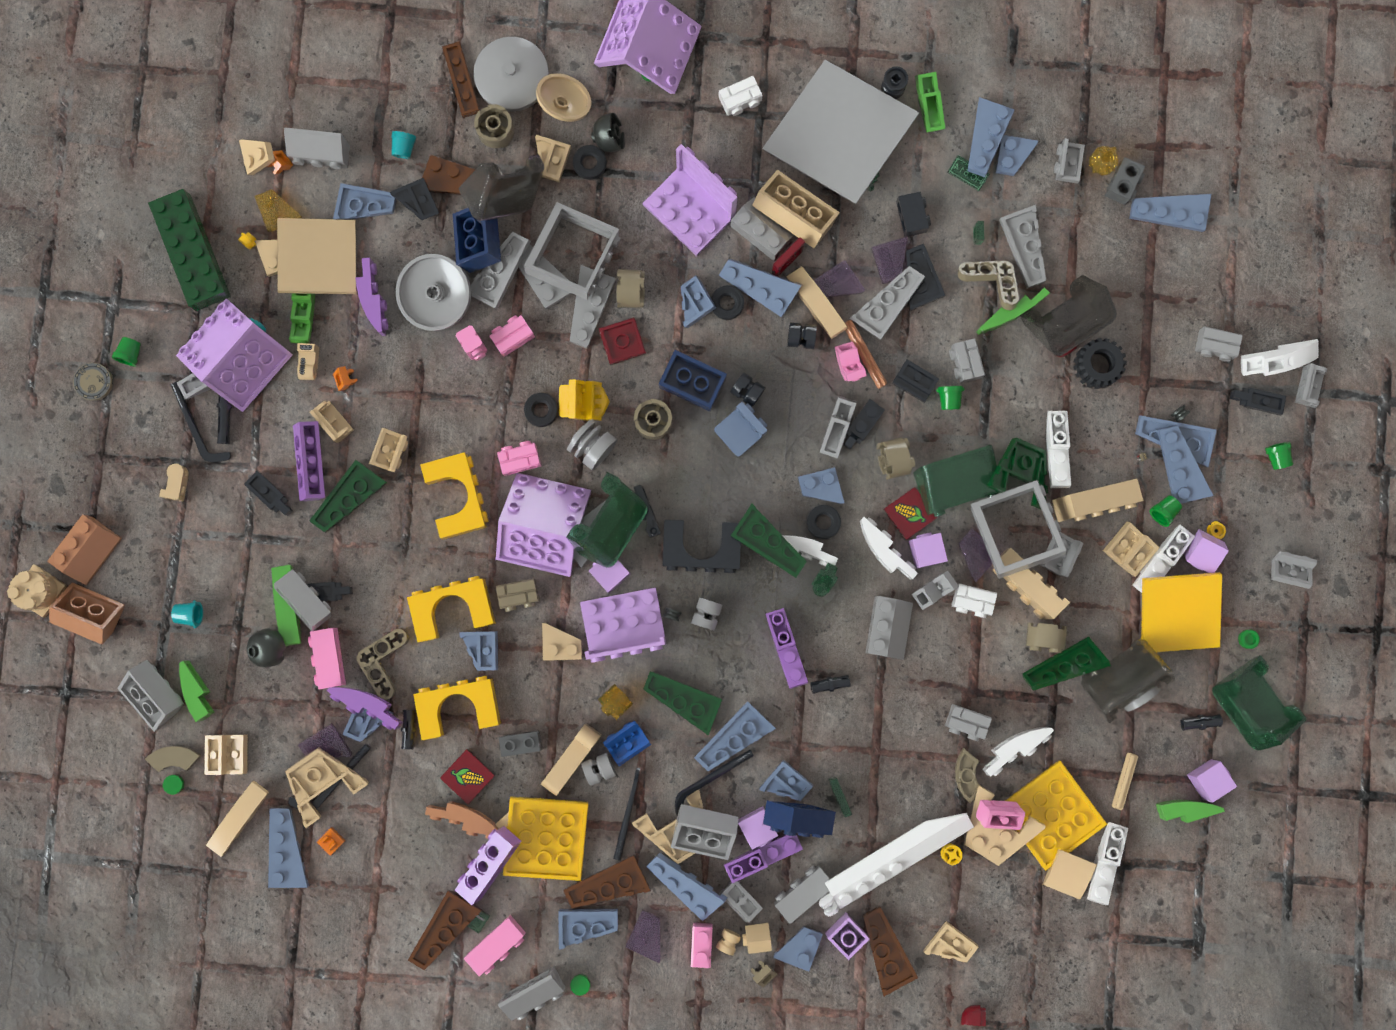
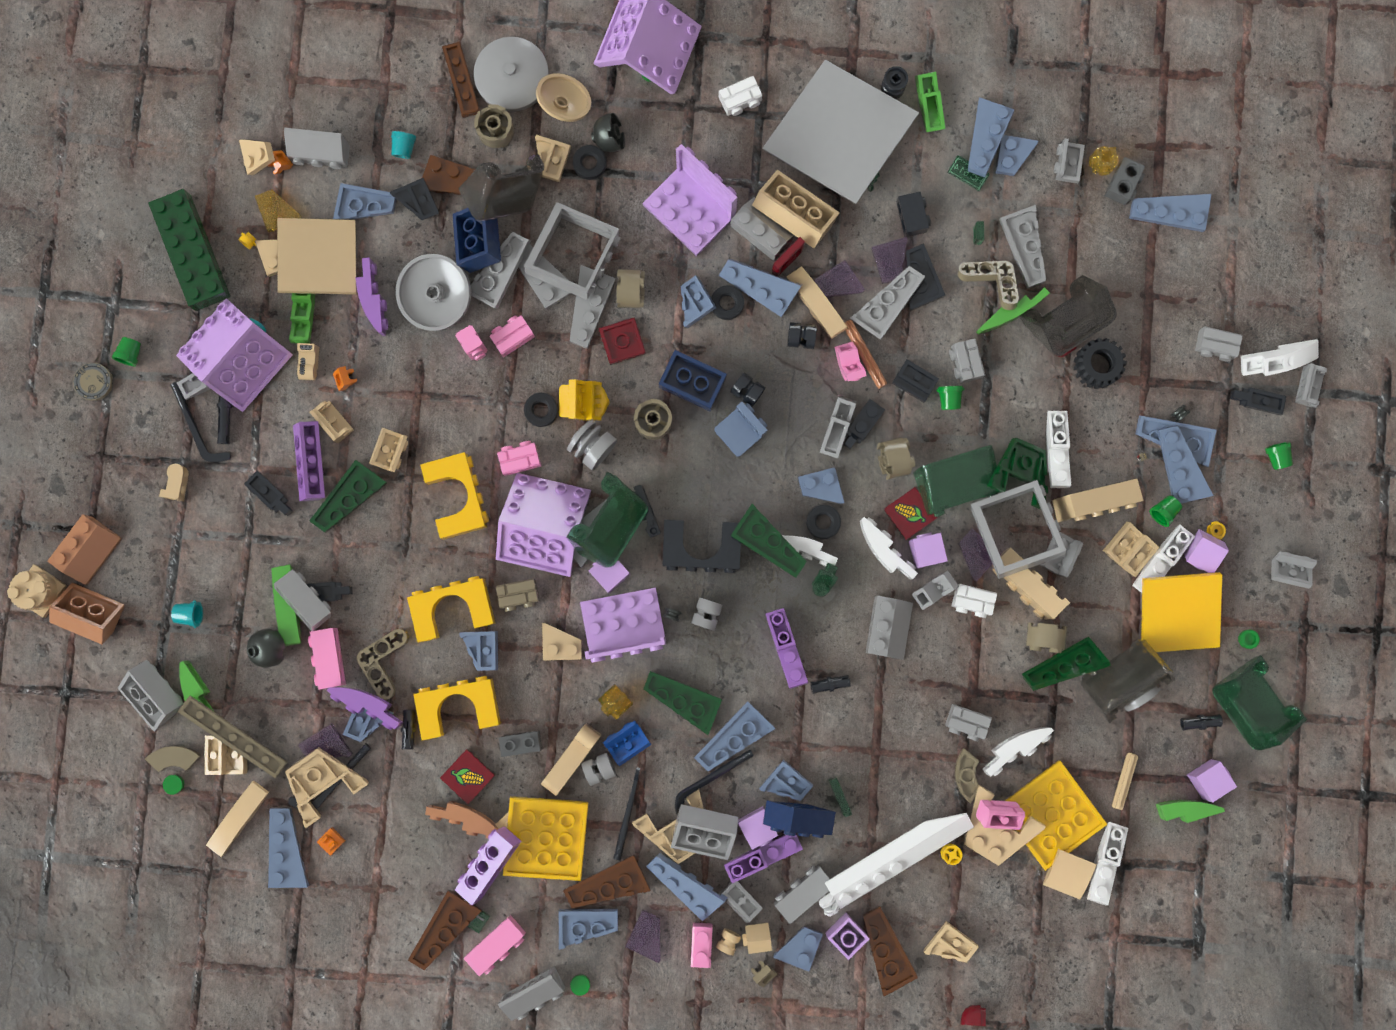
none -> dark tan tile [177,695,288,779]

